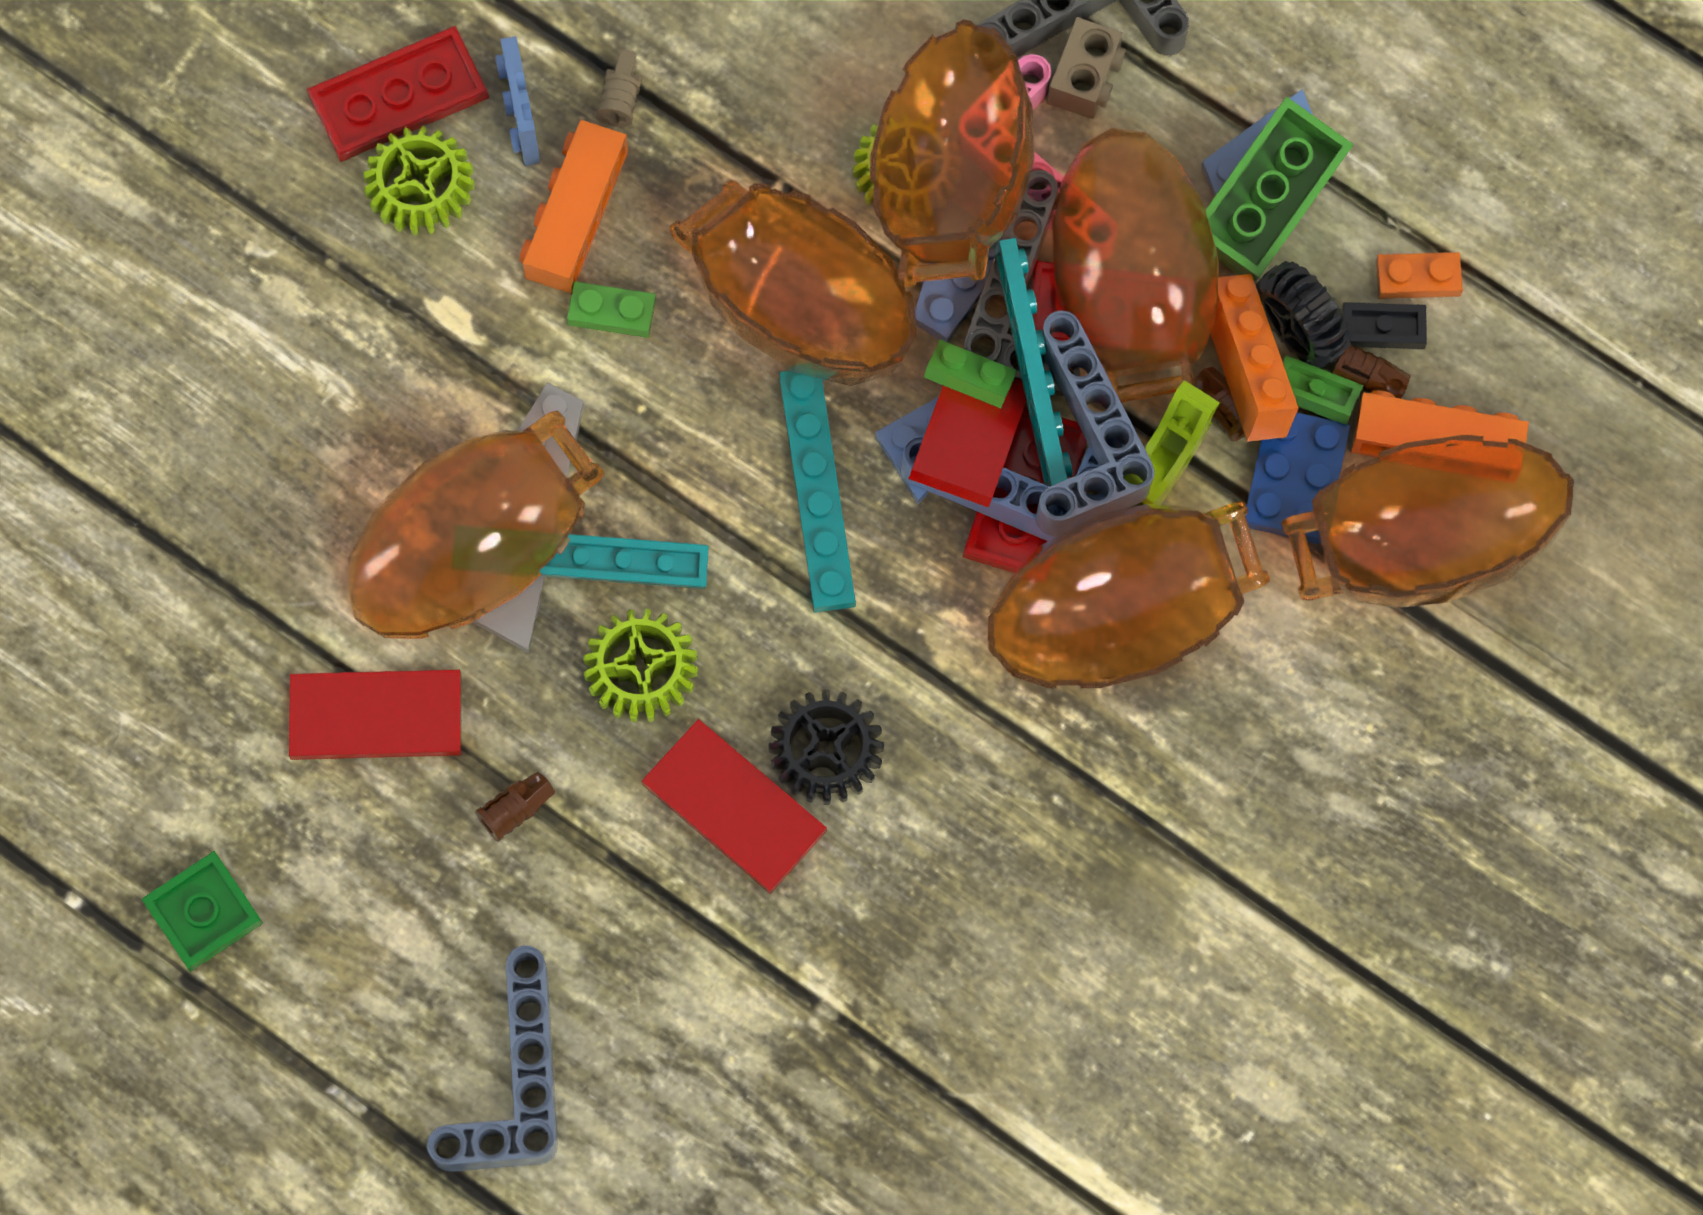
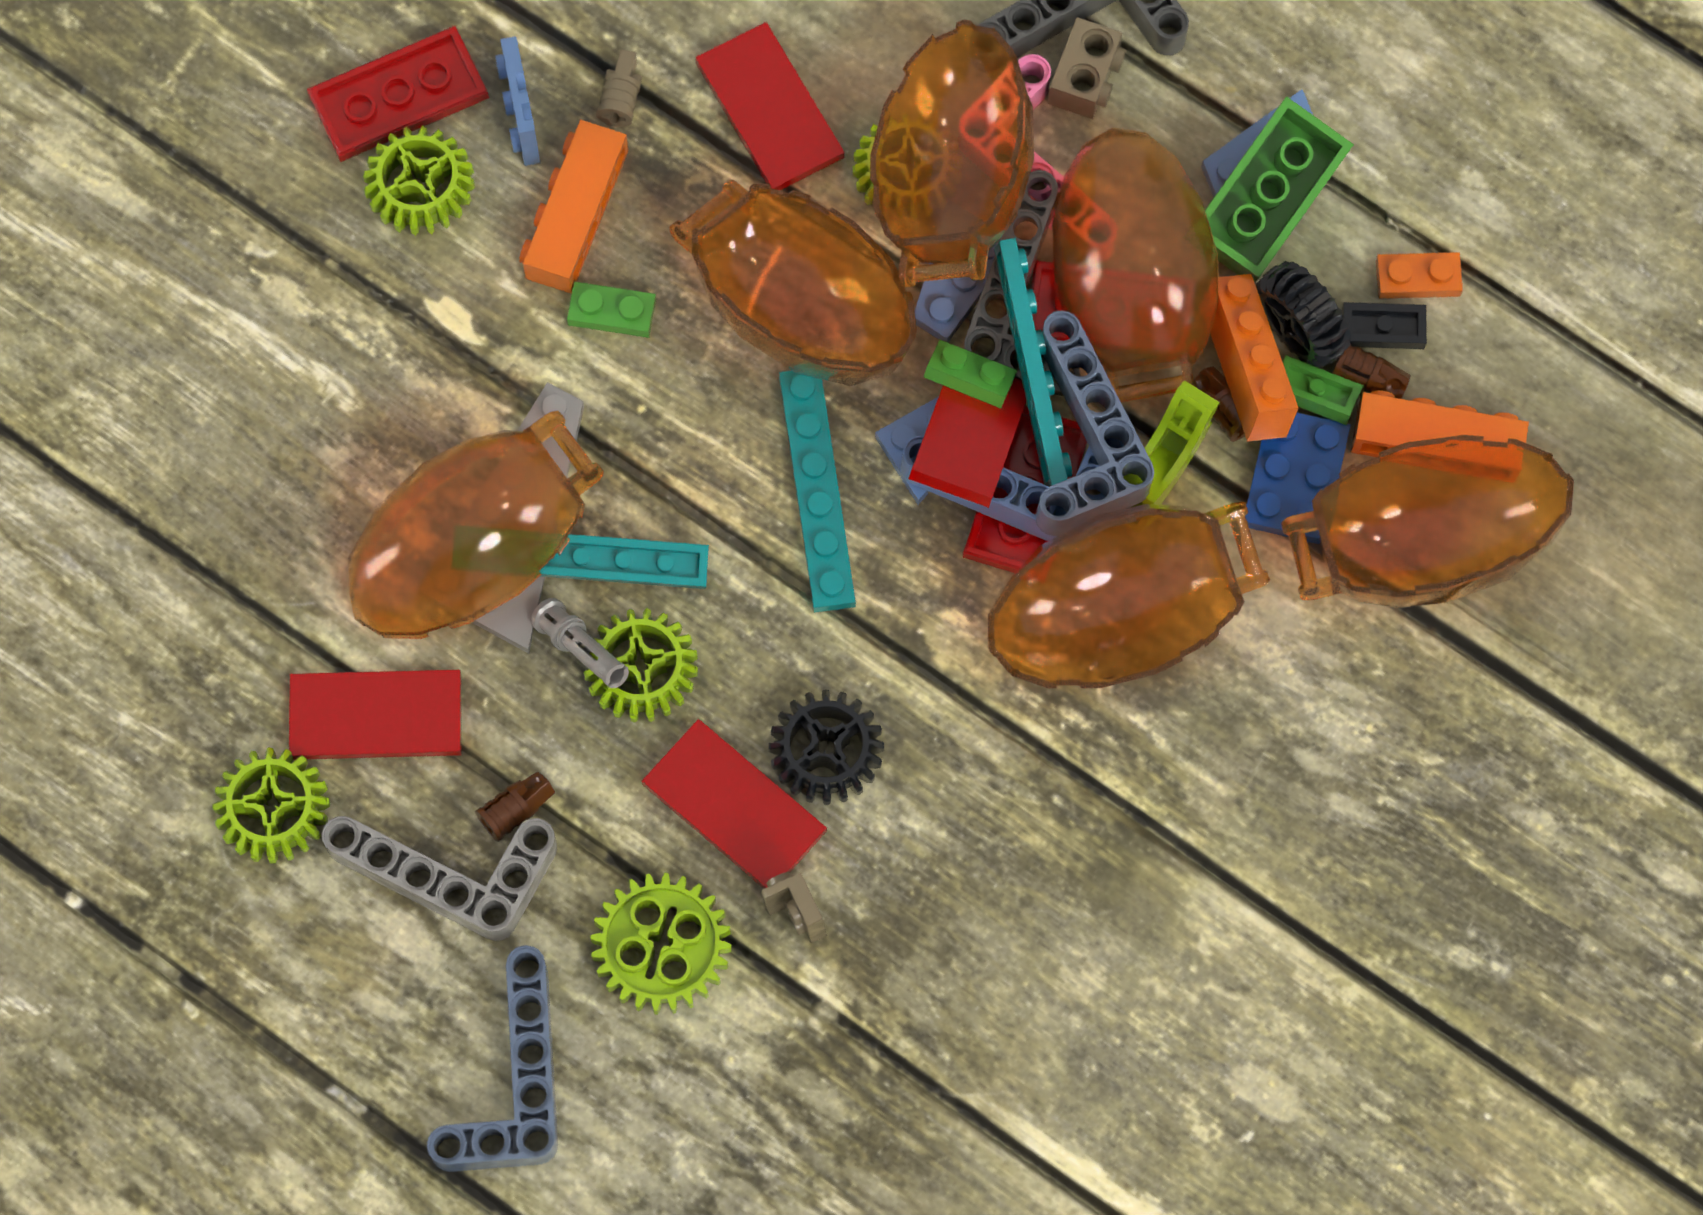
green plate [141,851,263,972] -> none
none -> lime gear [212,747,330,864]
none -> light grey beam [322,816,557,941]
none -> light grey pin [531,598,629,688]
none -> lime gear [590,873,732,1015]
none -> red tile [695,22,845,194]
none -> dark tan bracket [761,872,827,943]

